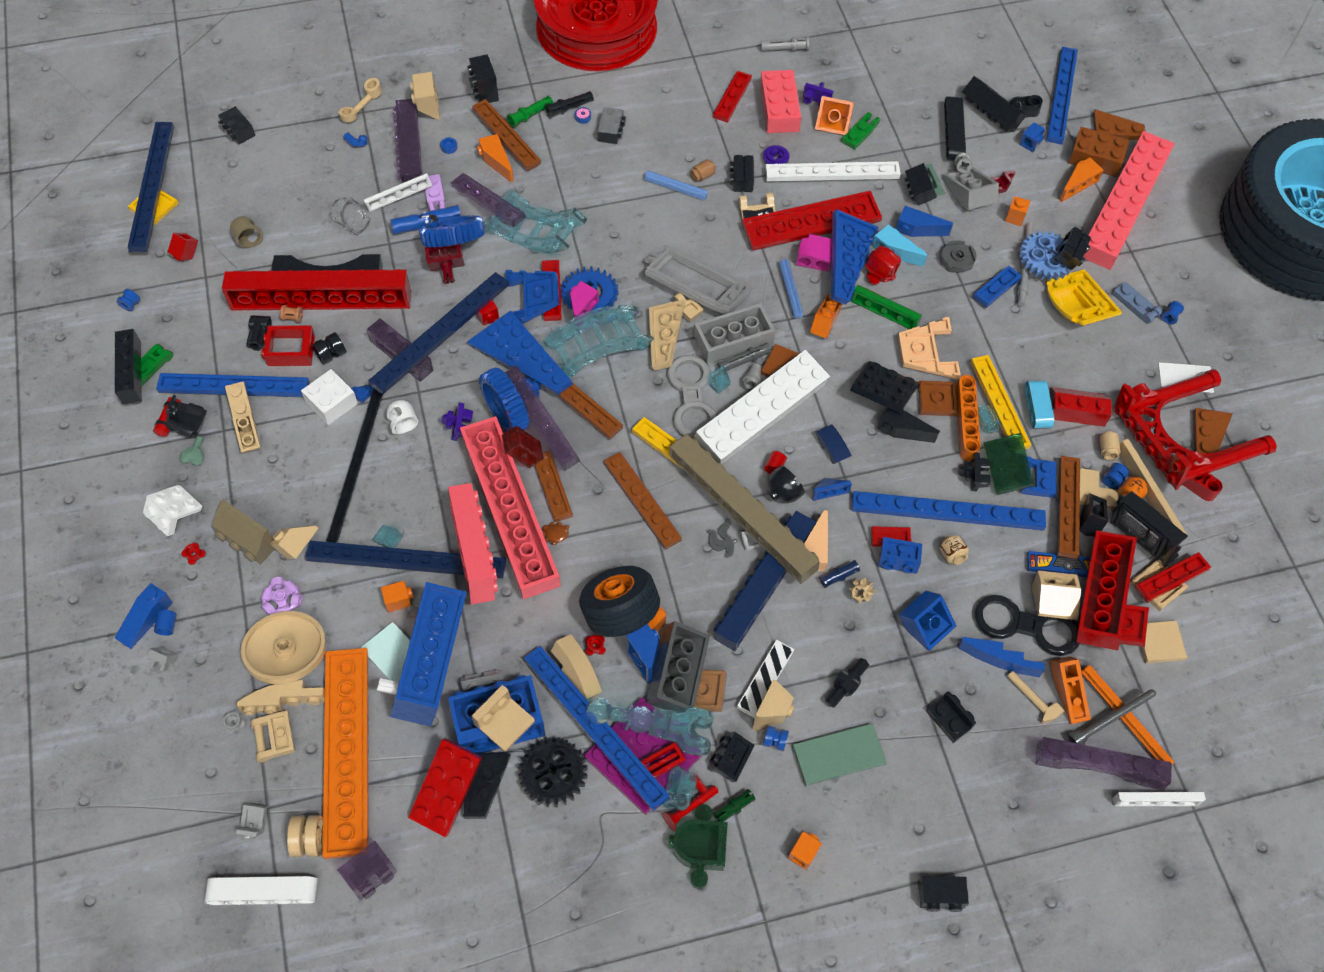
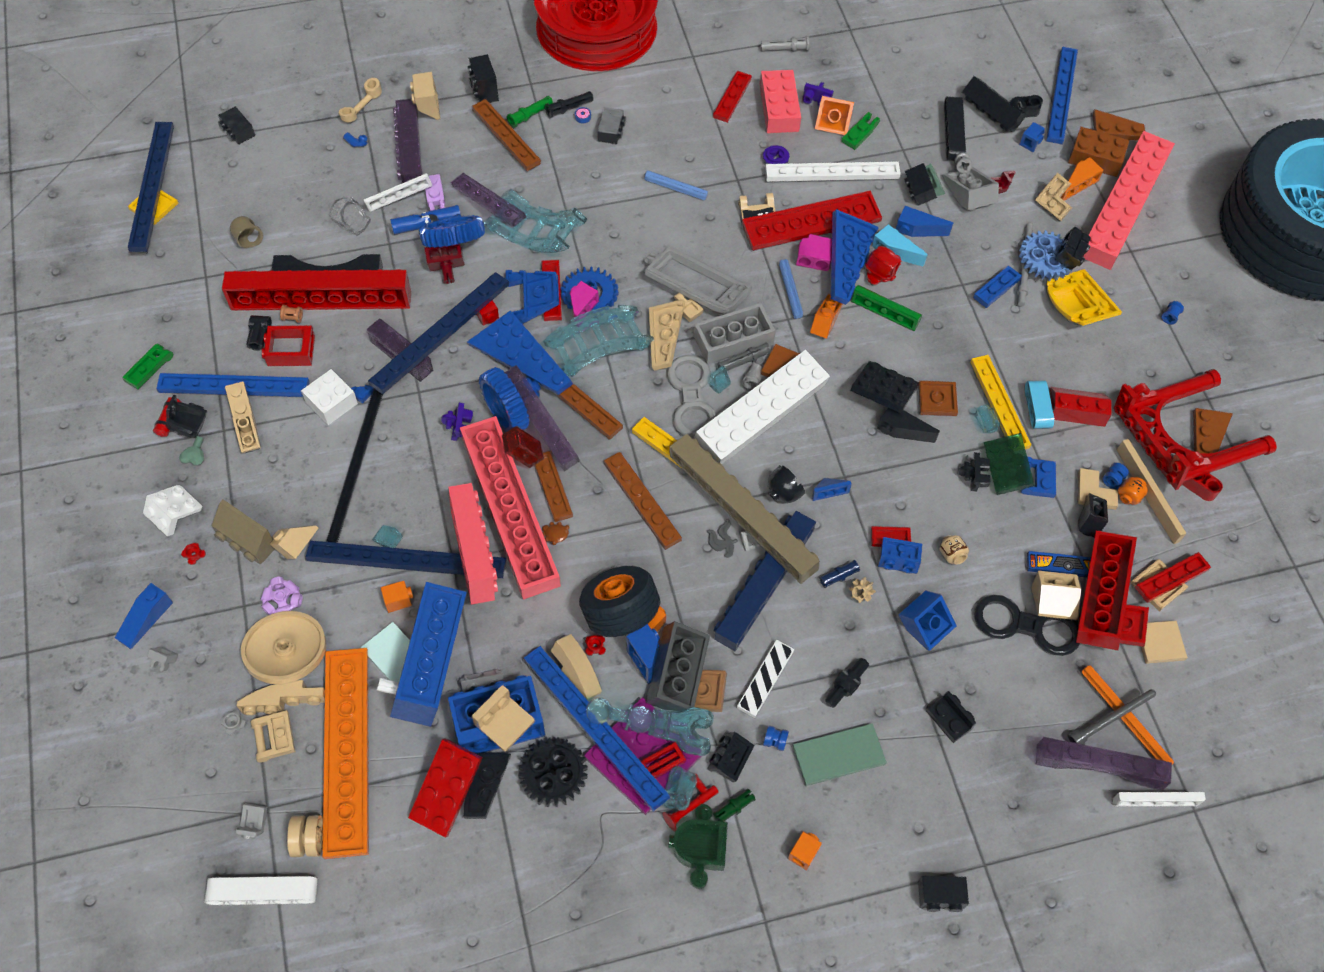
black brick [115,329,142,404] -> none
blue wheel [116,289,140,311] -> none
blue beam [154,610,177,636] -> none
red brick [167,233,198,261] -> none
black wheel [312,332,346,365] -> none
clear purple brick [338,841,397,901] -> none
white helmet [387,400,418,434] -> none
blue tile [440,137,458,154] -> none
orange slope [477,134,514,182] -> none
medium nougat brick [690,159,716,182] -> none
black brick [730,155,754,192] -> none
tan slope [752,679,795,731] -> none
red beam [764,451,787,474] -> none
light nougat slope [804,510,828,572] -> none
dark blue slope [815,424,852,464] -> none
blue plate [852,491,1046,531] -> none
light nougat wing [898,317,961,379] -> none
dark grey plate [940,240,977,273] -> none
orange beam [956,375,981,462] -> none
blue slope [958,637,1045,678] -> none
orange brick [1005,196,1031,226] -> none
tan piece [1007,671,1064,724] -> none
orange slope [1050,656,1091,724] -> none
dark orange plate [1057,456,1080,559] -> none
tan brick [1099,431,1121,460] -> none
black door [1111,491,1188,567] -> none
sand blue plate [1112,282,1163,324] -> none
white sticker [1159,362,1214,393] -> none
none -> tan tile [1035,173,1072,221]

